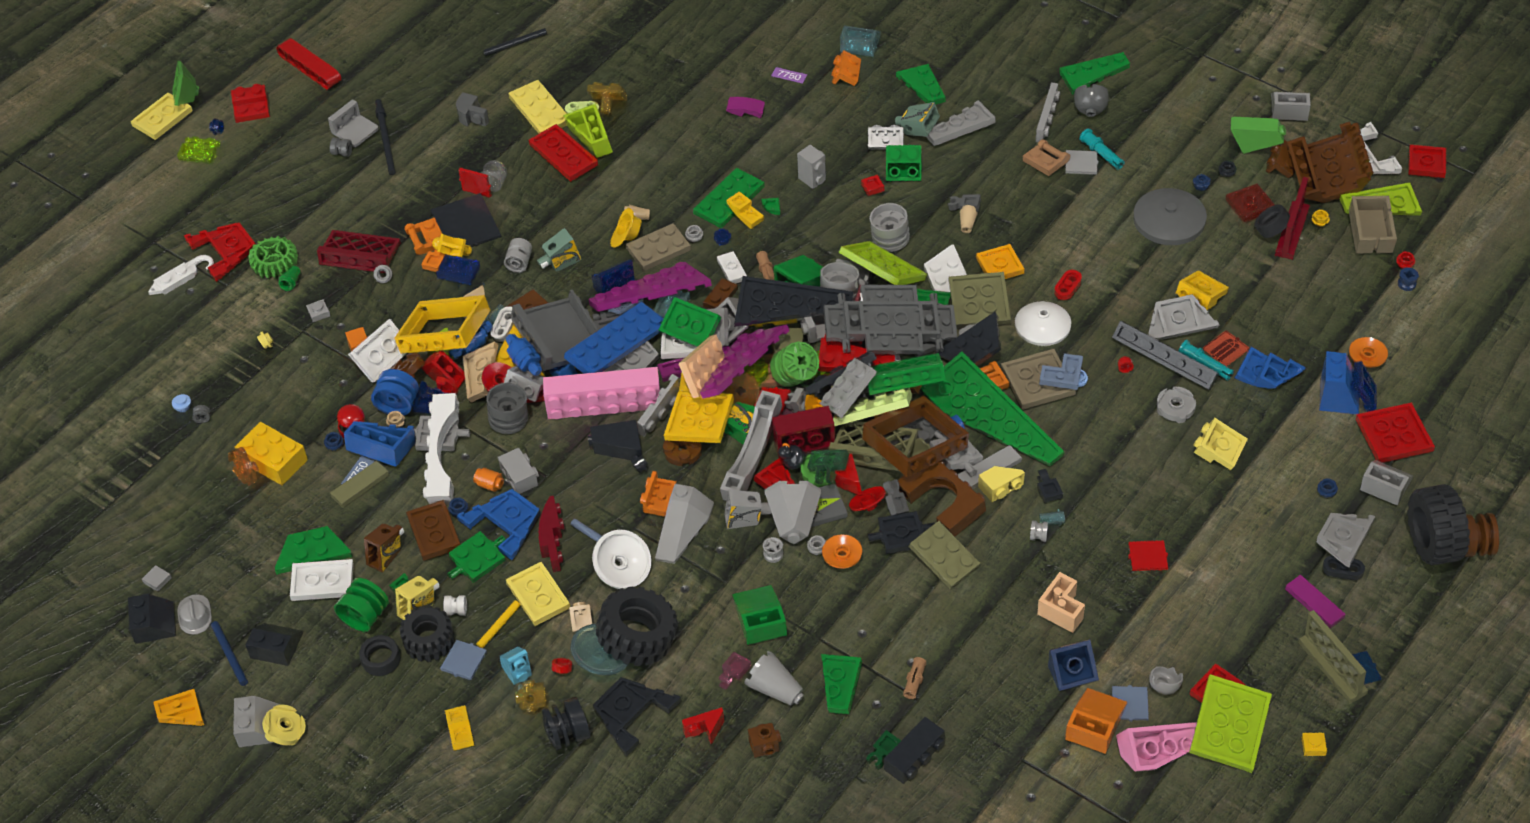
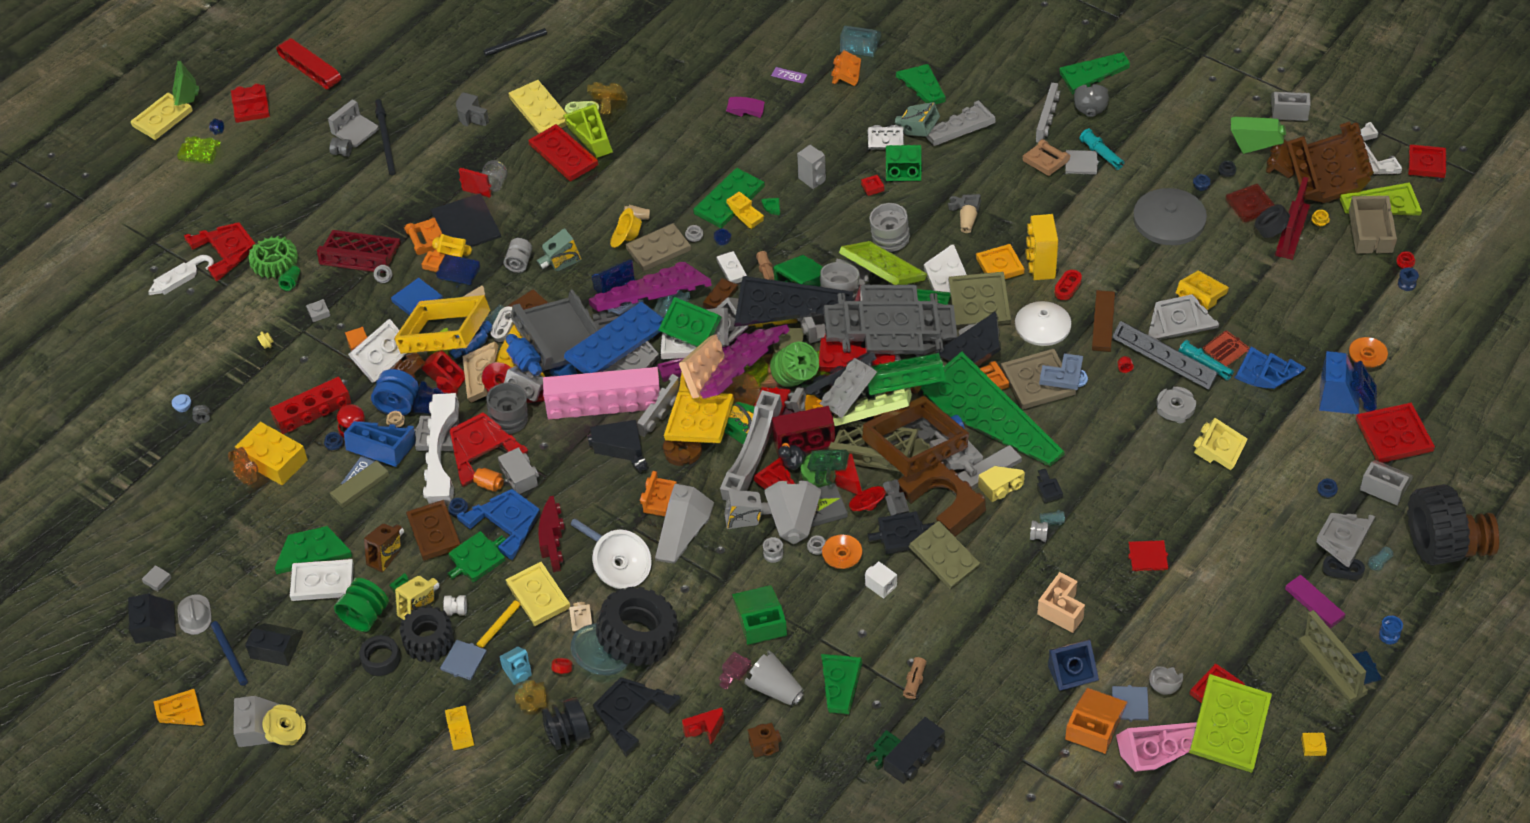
none -> red brick [270,377,351,434]
none -> blue tile [391,278,443,316]
none -> red wing [449,412,528,487]
none -> white brick [865,562,897,599]
none -> yellow brick [1026,214,1058,280]
none -> reddish brown tile [1092,290,1115,352]
none -> clear light blue pin [1368,547,1393,571]
none -> blue wheel [1379,616,1403,644]

